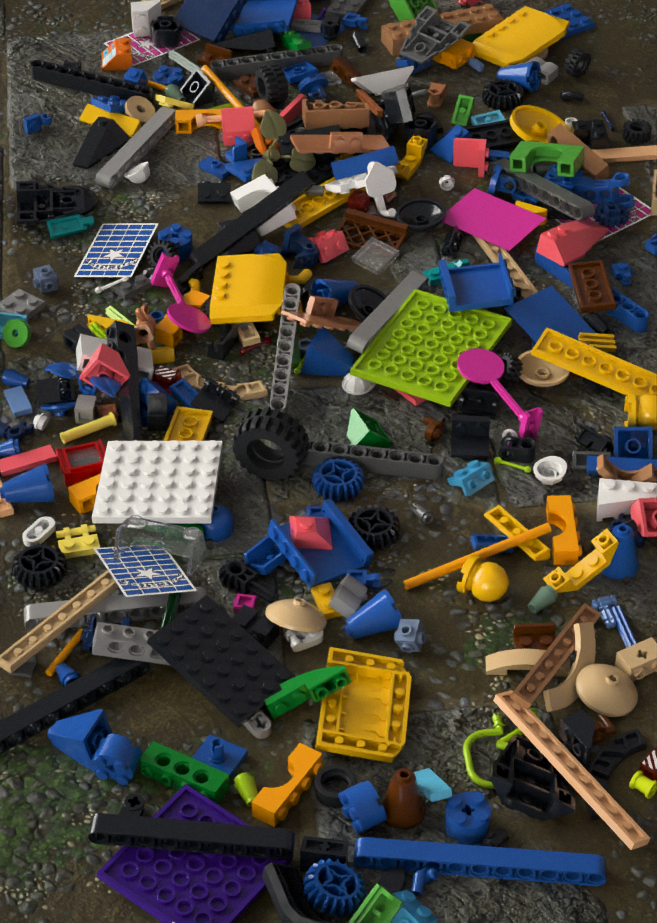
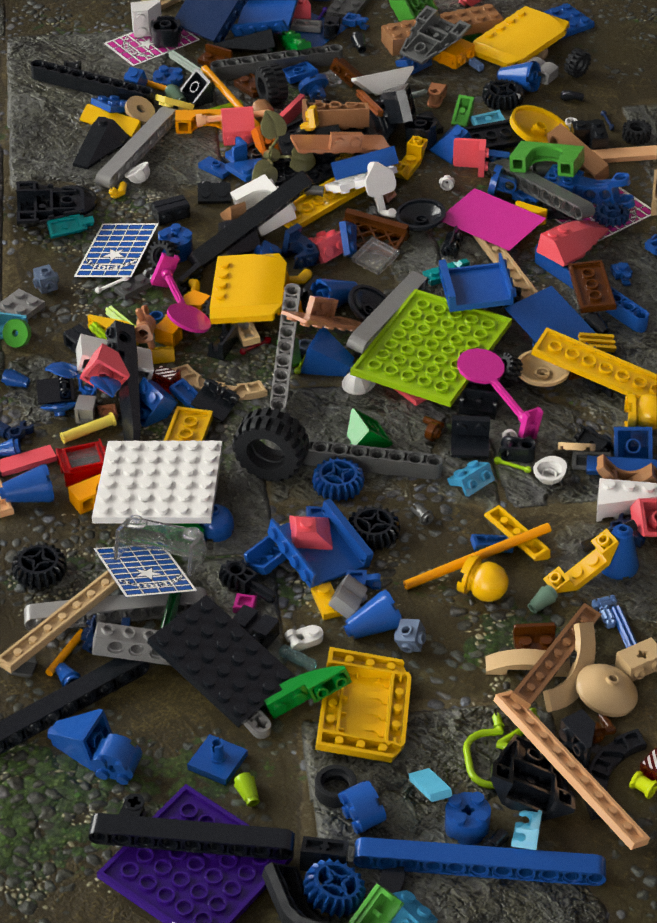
medium blue tile [4,386,33,417] -> none
white plate [22,516,56,547] -> none
blue plate [23,113,52,134] -> none
white plate [33,413,49,431] -> none
light yellow plate [56,524,100,559] -> none
orange slope [102,37,133,71] -> none
green brick [139,741,230,805] -> none
black slope [147,393,168,431] -> none
light orange arch [251,743,324,828] -> none
tan dish [265,598,327,632] -> none
clear red brick [348,189,370,213] -> none
reddish brown cone [381,768,426,829] -> none
blue arm [411,867,438,896] -> none
light orange arch [546,495,582,565] -> none
none -> yellow arm [109,181,127,199]
none -> black brick [151,194,190,225]
none -> medium nougat slope [220,202,246,221]
none -> clear light blue axle [279,644,317,671]
none -> yellow bracket [300,105,319,131]
none -> blue wing [339,221,357,257]
none -> medium azure hinge [511,810,542,850]
none -> tan tile [558,442,596,451]

